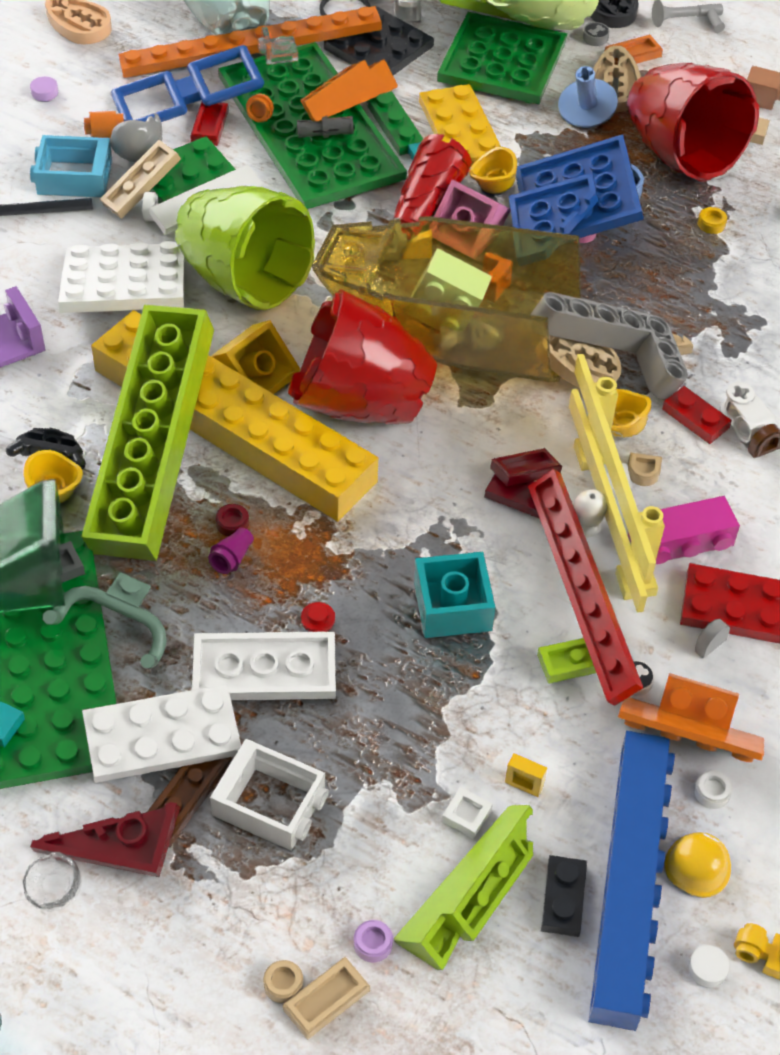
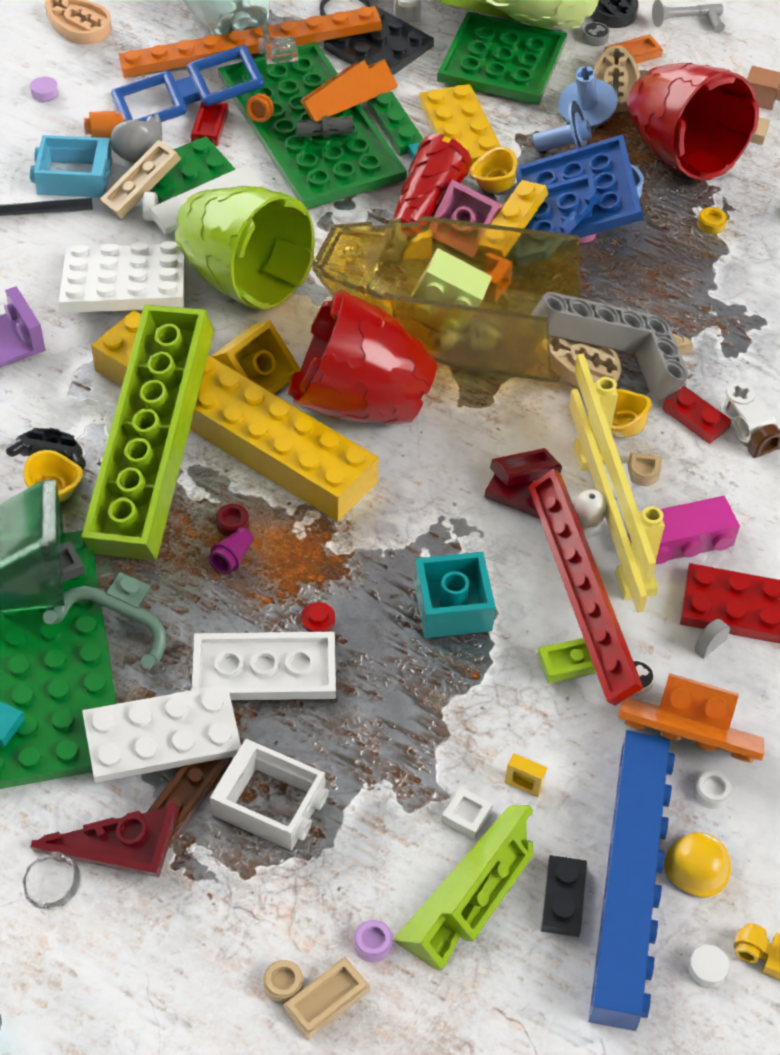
none -> yellow plate [478,180,549,256]
none -> light blue piece [533,101,592,153]

